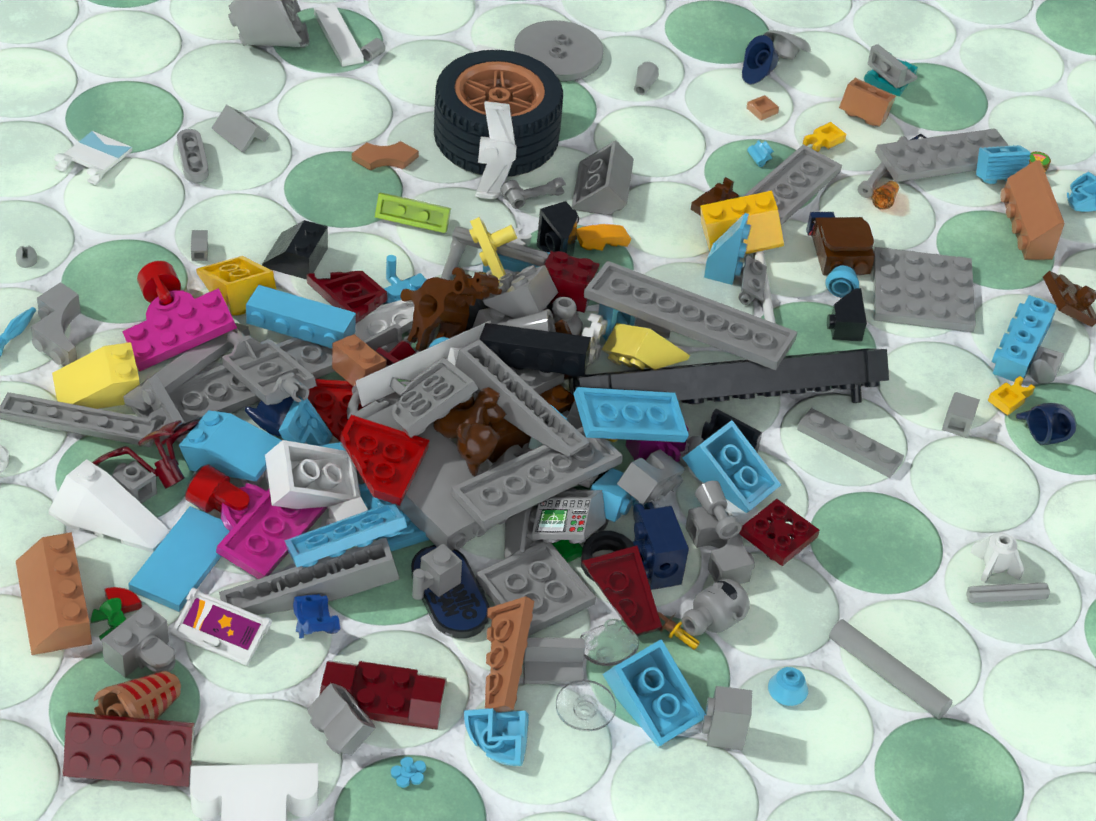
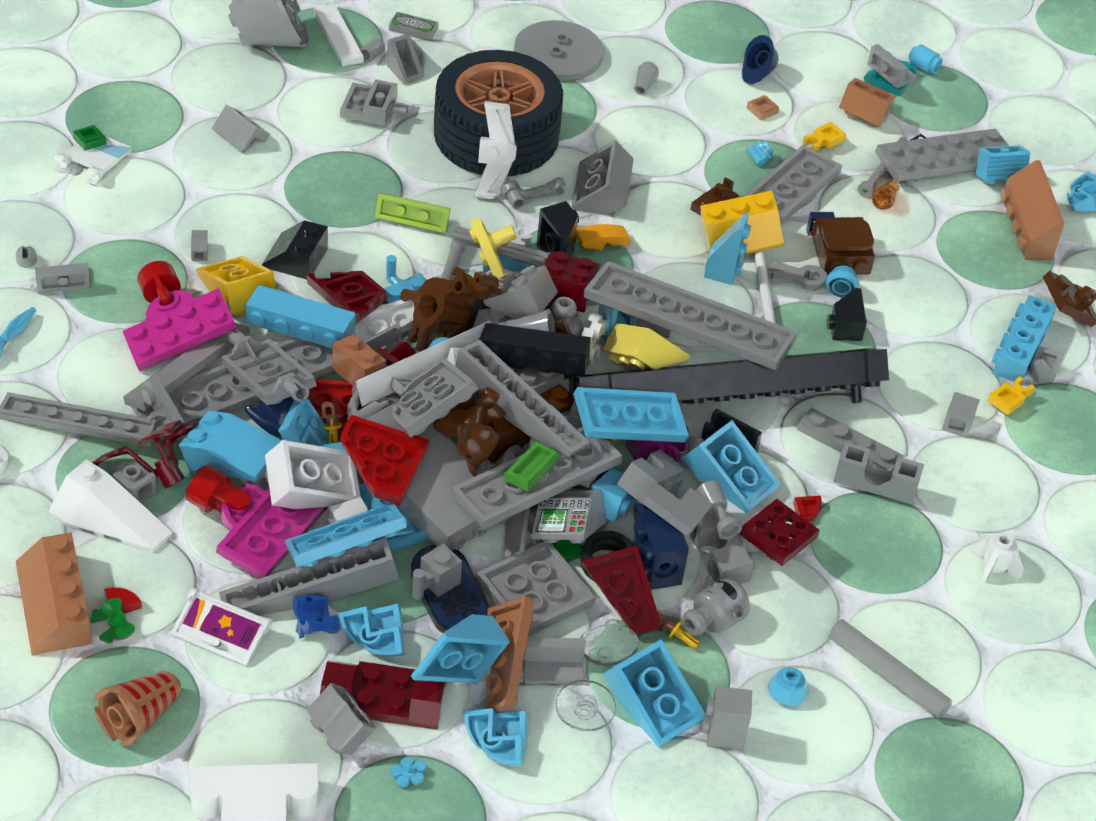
light grey arch [31,282,81,366] -> none
light yellow slope [52,342,140,409] -> none
dark red plate [63,712,195,787] -> none
light grey brick [101,604,176,677] -> none
medium azure tile [128,506,230,612] -> none
light grey plate [177,129,208,183] -> none
nougat tile [352,141,419,170] -> none
light grey hinge [738,255,767,305] -> none
light grey hat [763,30,811,60] -> none
light grey plate [873,247,976,333] -> none
light grey axle [966,583,1050,603] -> none
dark blue piece [1016,403,1077,445] -> none
tile [1028,151,1051,171] -> none
none -> light grey panel [35,263,90,294]
none -> green tile [73,125,106,150]
none -> piece [318,402,342,444]
none -> medium azure brick [339,603,404,657]
none -> light grey plate [340,79,408,126]
none -> light grey slope [387,33,426,84]
none -> light grey tile [389,12,439,41]
none -> medium azure slope [411,614,510,684]
none -> bright green tile [504,442,559,492]
none -> light grey tile [642,483,713,537]
none -> light grey piece [768,260,827,290]
none -> red tile [793,495,822,522]
none -> light grey arch [833,441,924,504]
none -> medium azure brick [909,44,943,74]

